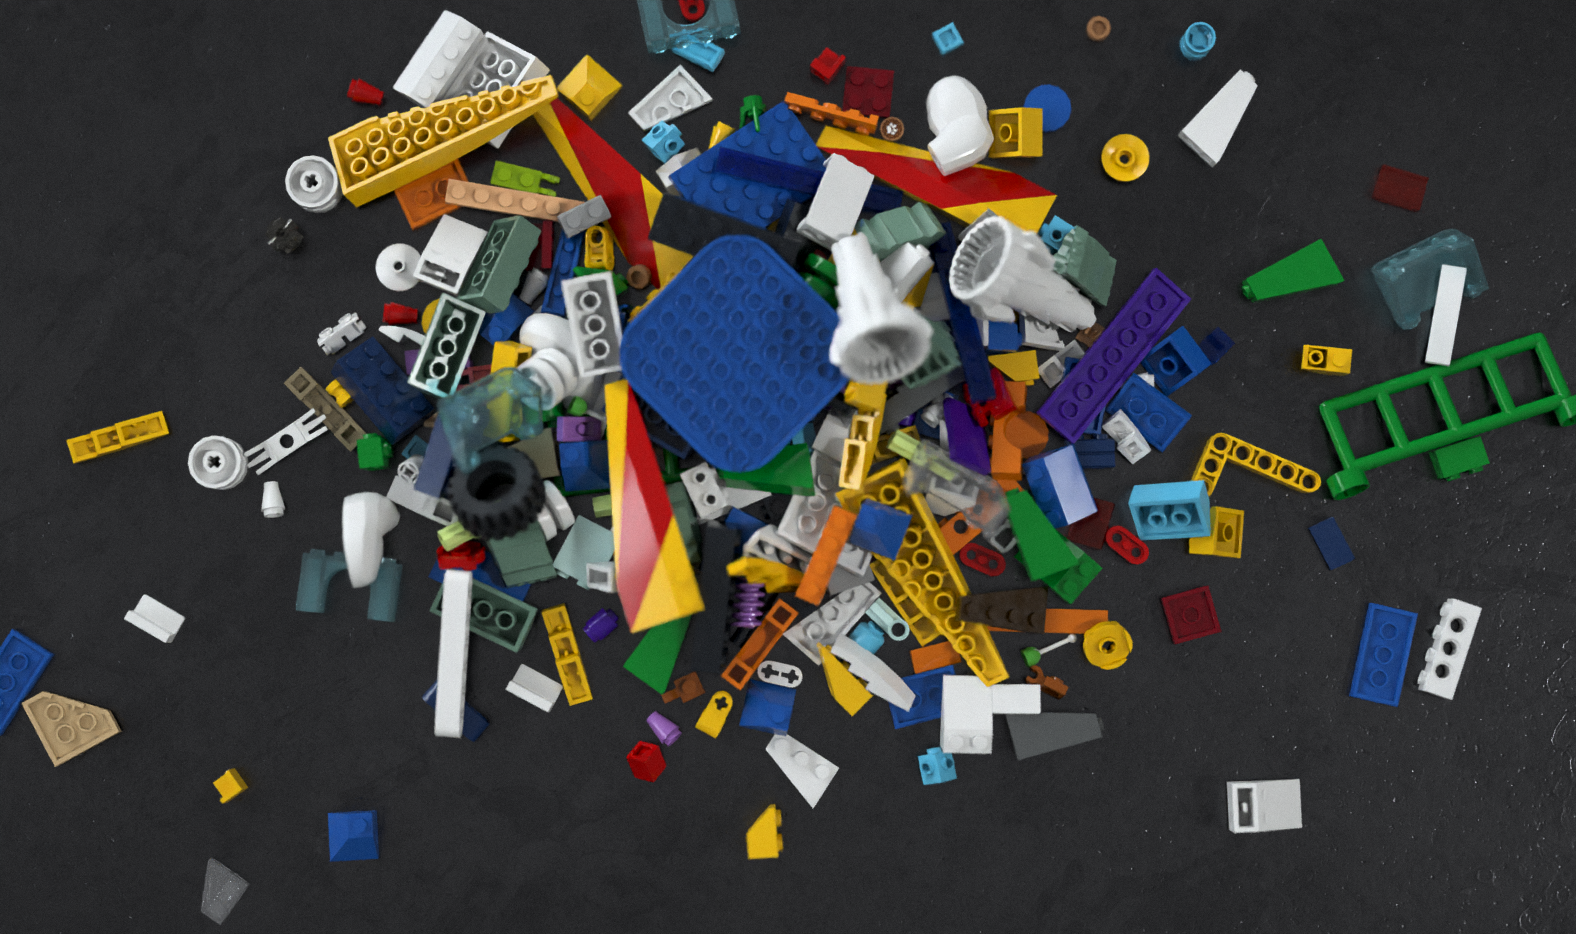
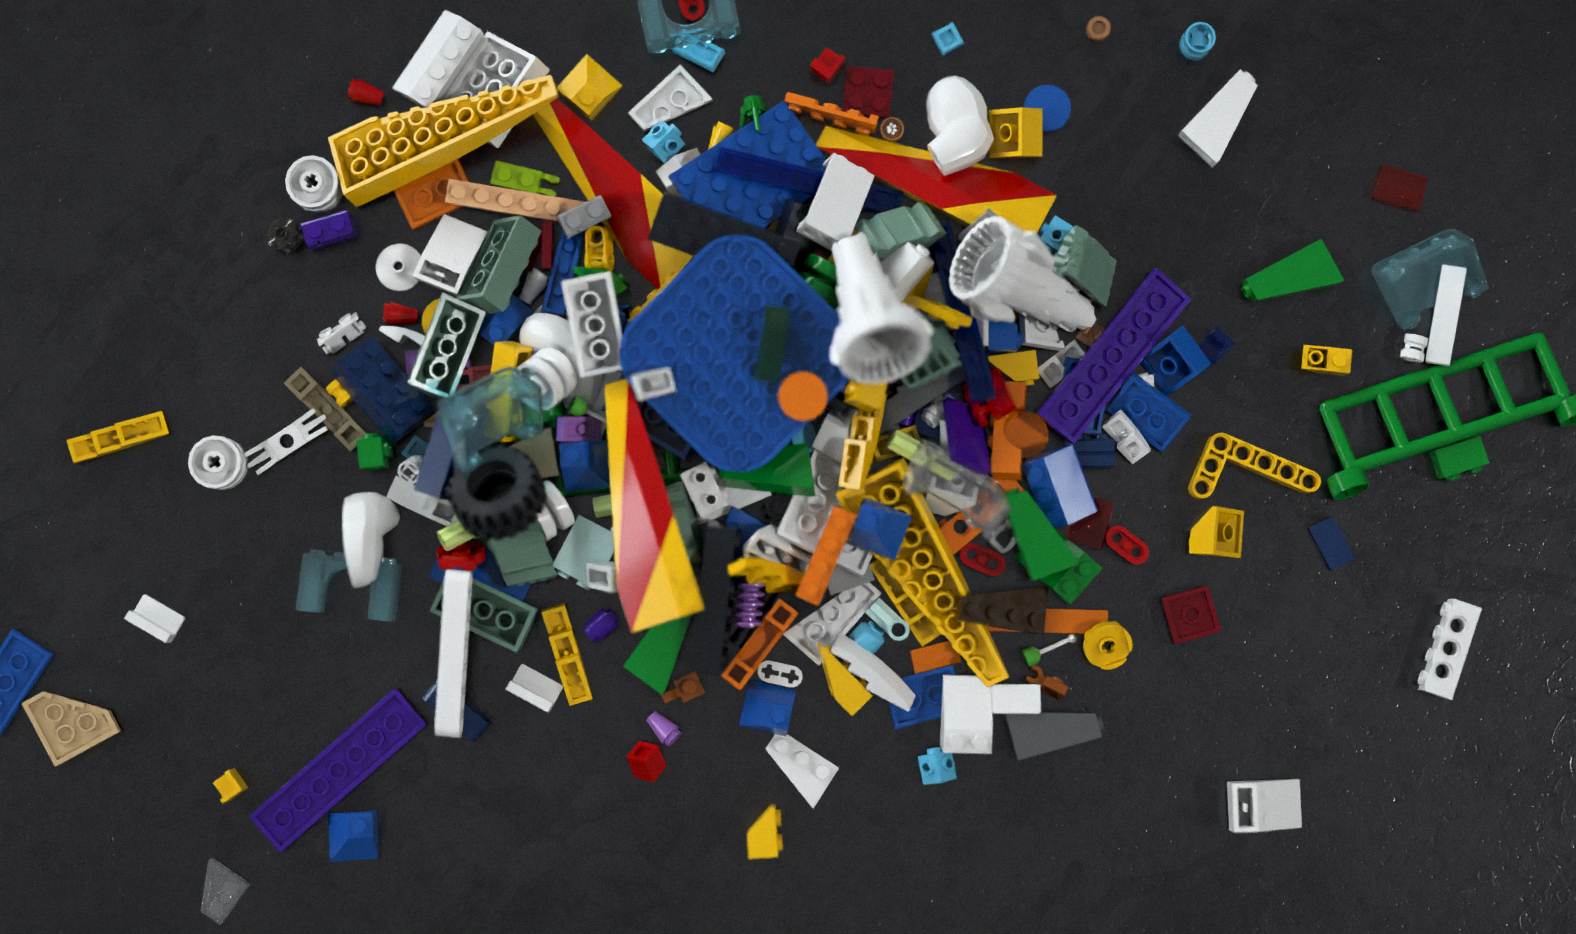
white cone [261,481,285,518] -> none
medium nougat tile [627,264,652,289] -> none
yellow piece [695,691,733,739] -> none
yellow dish [1101,134,1149,182] -> none
medium azure slope [1128,480,1211,541] -> none
blue tile [1349,603,1418,707] -> none
none -> dark purple plate [249,688,428,853]
none -> dark purple brick [301,210,358,250]
none -> white slope [631,367,676,402]
none -> clear green slope [754,305,791,384]
none -> orange tile [778,372,828,421]
none -> yellow plate [908,296,972,329]
none -> white wheel [1400,334,1429,363]

